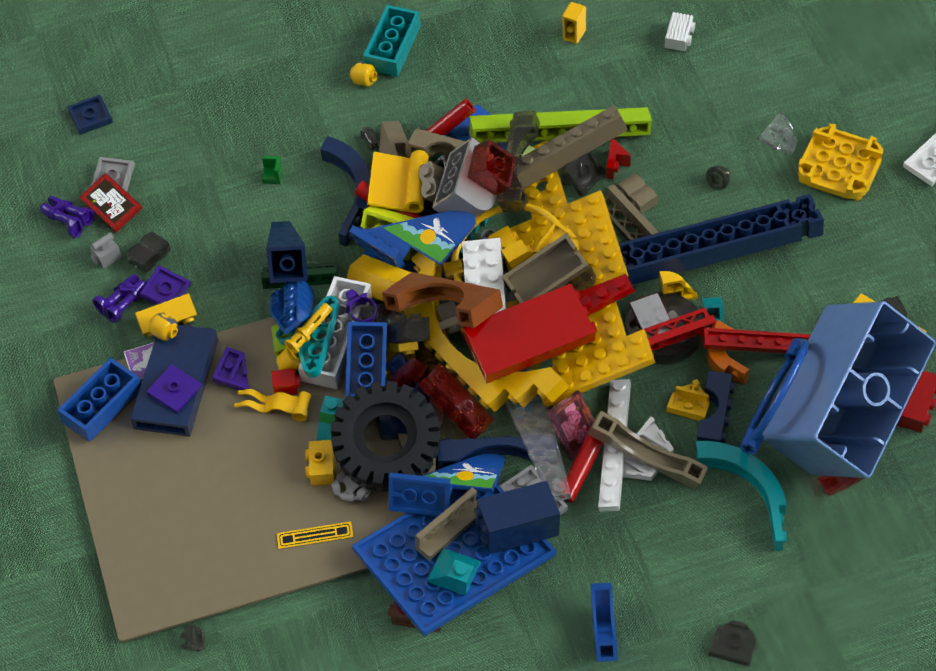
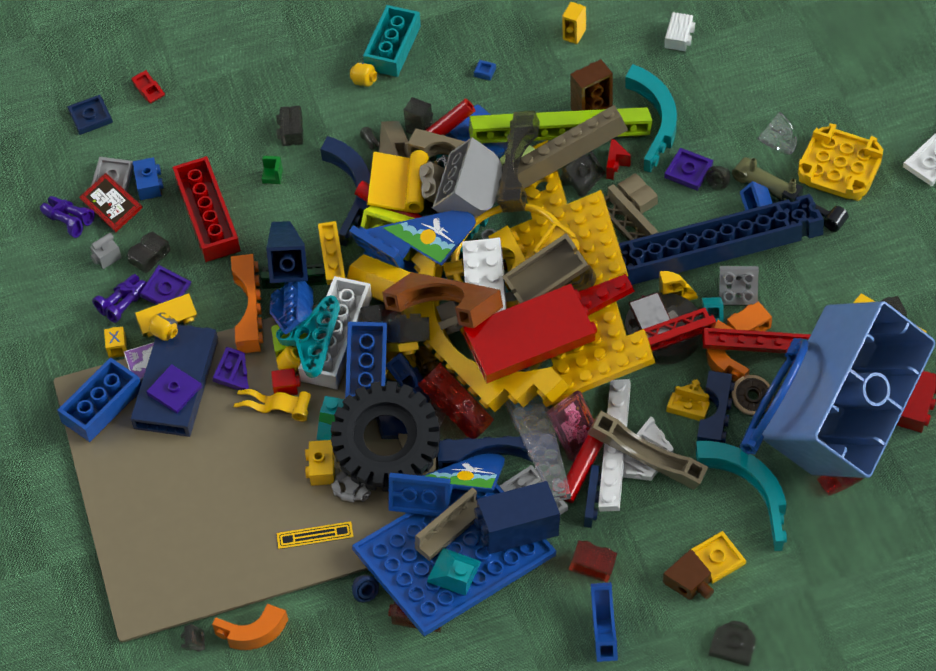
yellow pin [284,303,332,354] -> none
dark purple piece [346,289,377,322] -> none
clear red slope [386,358,428,388] -> none
clear red brick [467,139,517,195] -> none
yellow brick [501,239,534,269] -> none
none -> yellow brick [104,326,127,358]
none -> red slope [131,70,165,104]
none -> blue brick [133,157,164,200]
none -> red brick [172,156,241,262]
none -> orange arch [212,604,288,650]
none -> orange arch [231,254,264,353]
none -> clear smoke brick [276,106,303,146]
none -> yellow fence [318,221,345,285]
none -> dark blue brick [351,575,379,603]
none -> clear smoke brick [404,97,433,135]
none -> blue tile [474,60,496,81]
none -> clear red brick [569,540,617,583]
none -> reddish brown brick [570,59,613,111]
none -> dark blue plate [584,465,601,528]
none -> teal arch [625,64,677,172]
none -> reddish brown torso [663,549,714,600]
none -> dark purple plate [664,148,713,191]
none -> yellow tile [692,531,746,584]
none -> light grey plate [719,266,759,305]
none -> orange brick [727,301,772,331]
none -> olive piece [732,157,849,232]
none -> dark brown wheel [732,375,774,416]
none -> blue brick [740,181,773,211]

